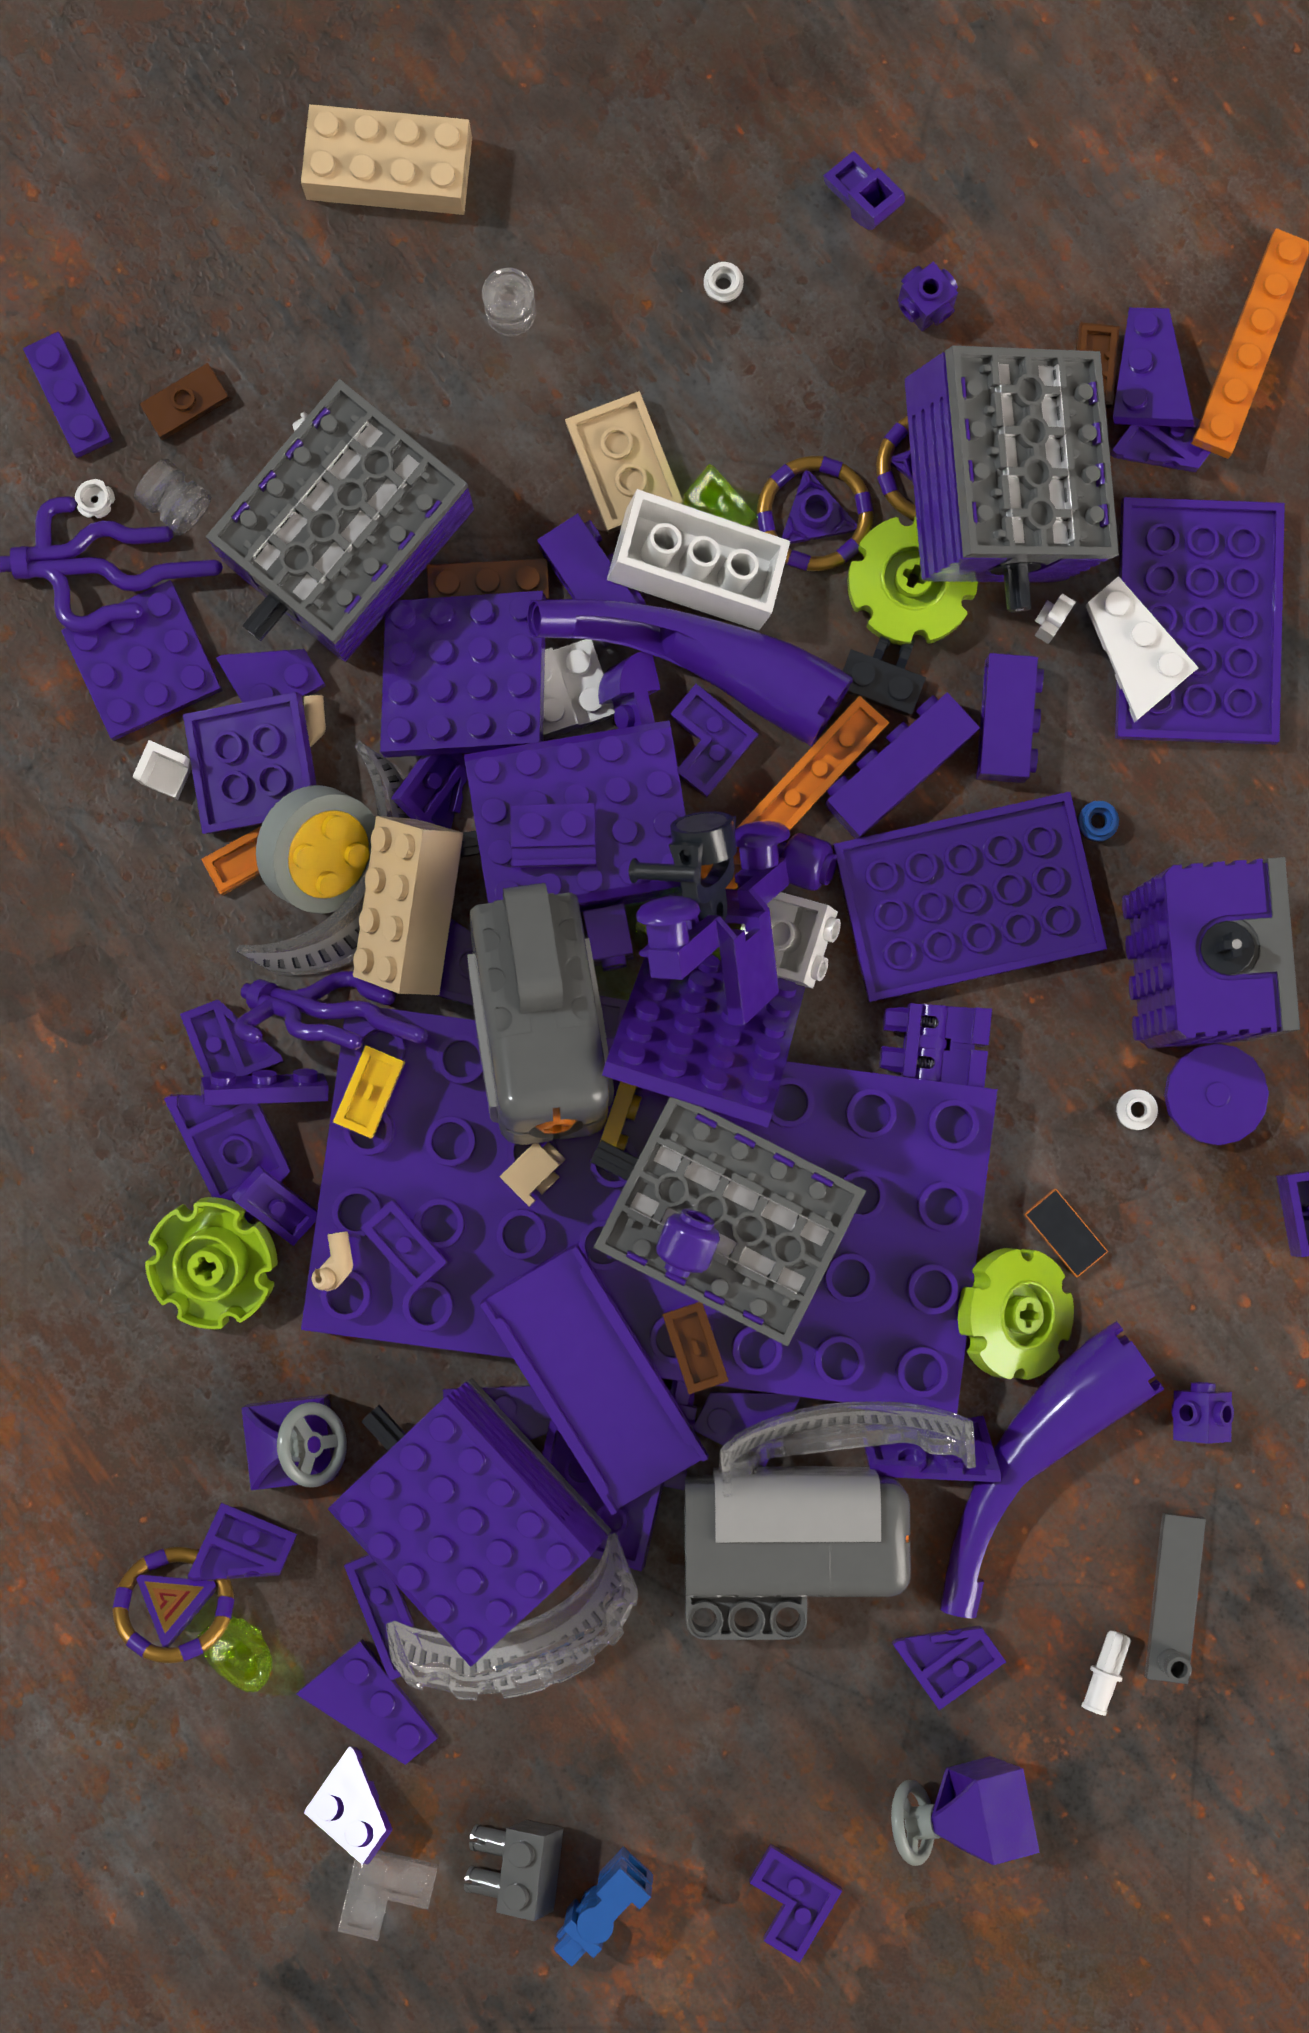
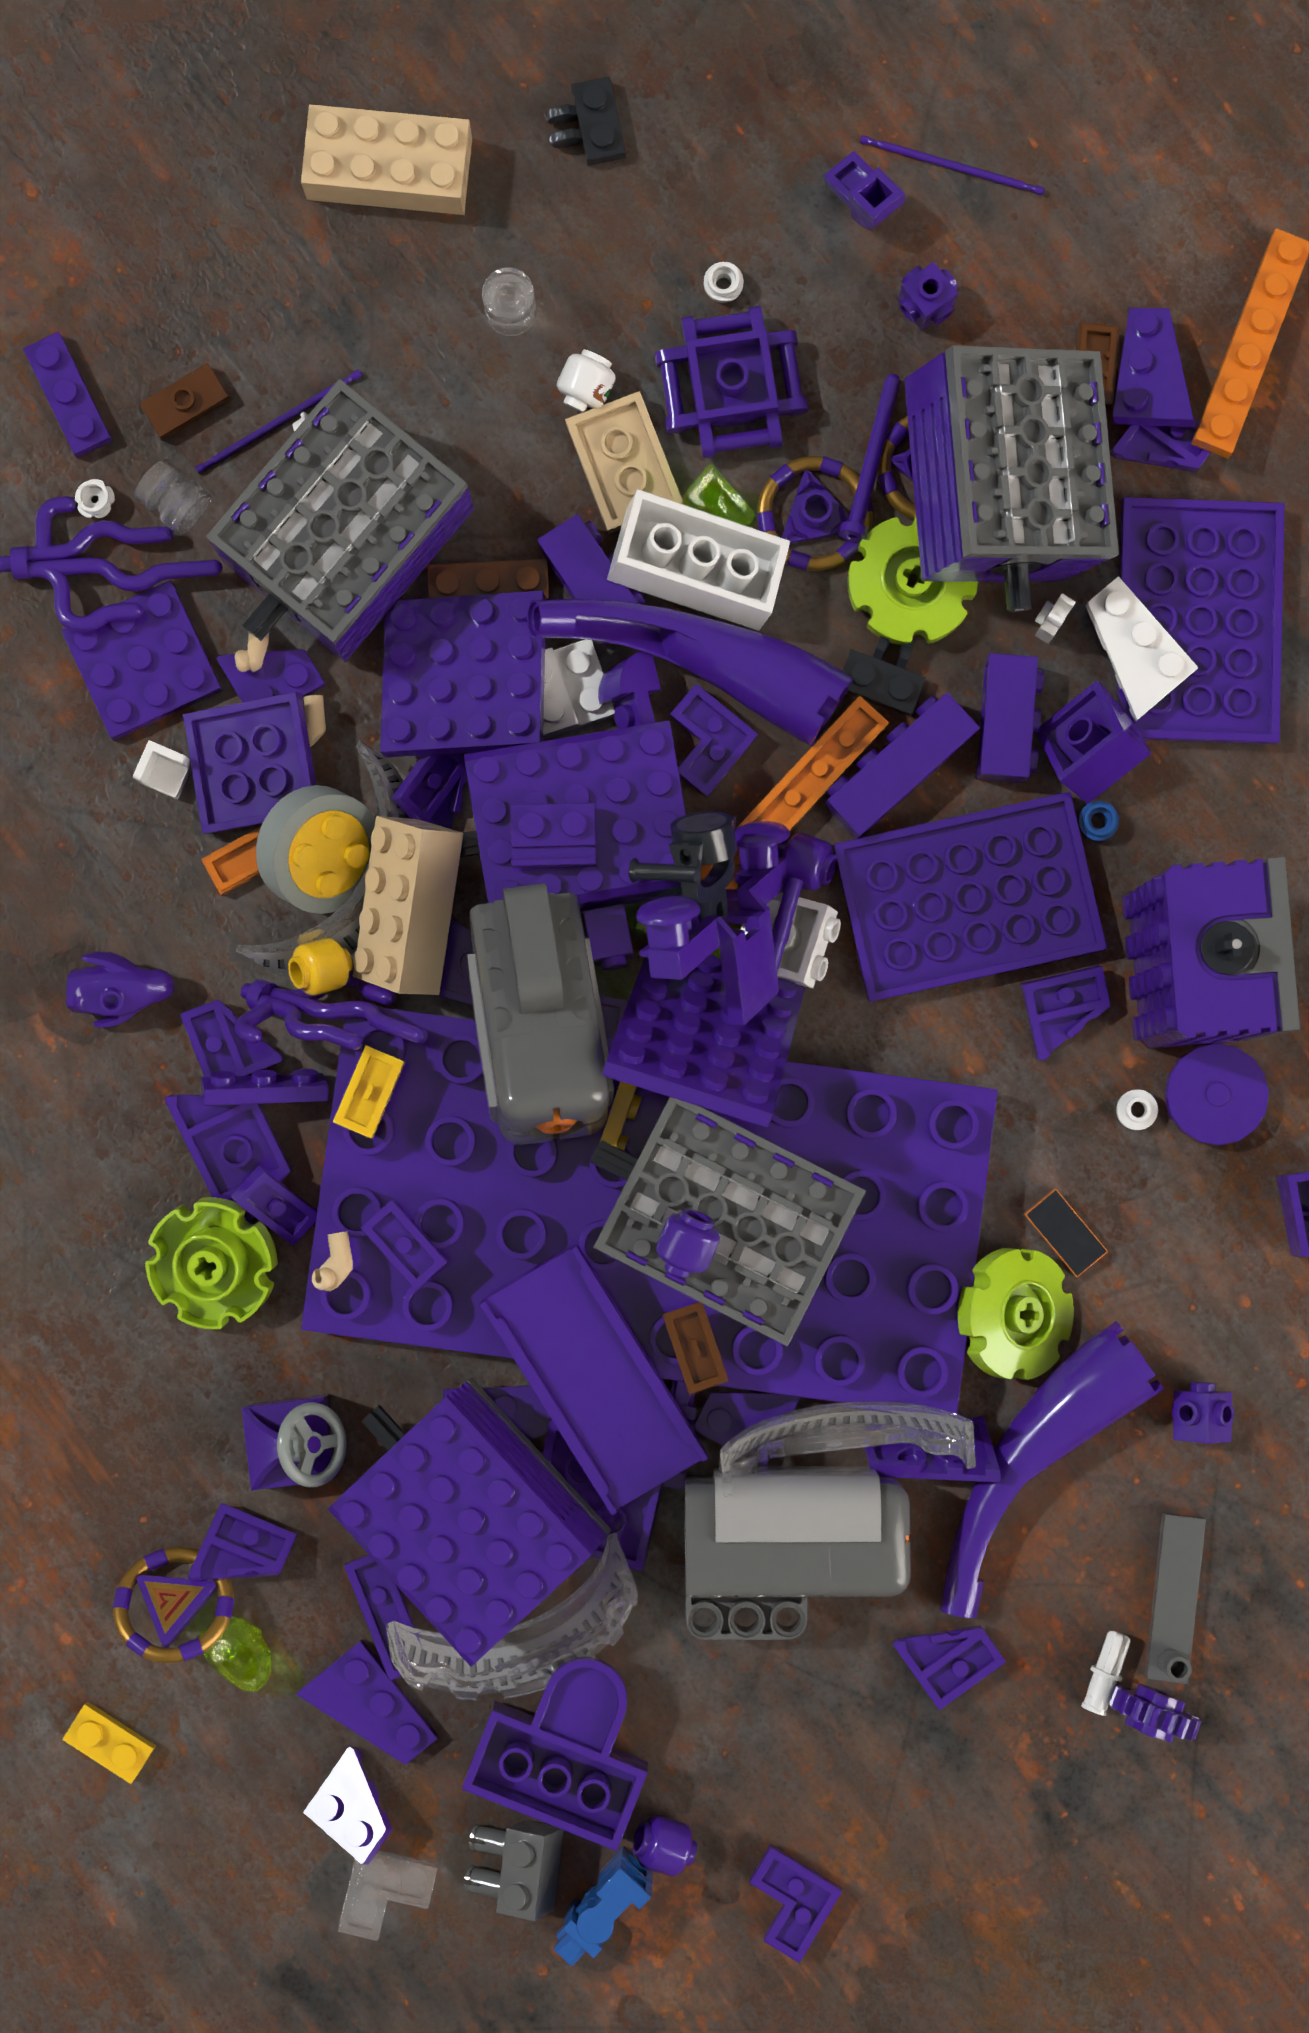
tan brick [500,1142,566,1207] -> none
dark purple hips [879,1003,992,1087] -> none
dark purple piece [891,1756,1040,1866] -> none
none -> yellow plate [62,1701,156,1784]
none -> dark purple animal [66,951,174,1028]
none -> dark purple piece [195,369,362,474]
none -> tan arm [235,632,269,673]
none -> yellow head [288,938,352,996]
none -> dark purple brick [462,1657,648,1851]
none -> black hinge [545,76,626,166]
none -> white head [557,349,616,413]
none -> dark purple head [633,1815,697,1876]
none -> dark purple brick [654,306,809,459]
none -> dark purple piece [772,877,803,974]
none -> dark purple bar [839,374,901,543]
none -> dark purple piece [860,135,1044,195]
none -> dark purple wing [1020,965,1110,1061]
none -> dark purple slope [1037,680,1151,804]
none -> dark purple gear [1109,1683,1202,1743]

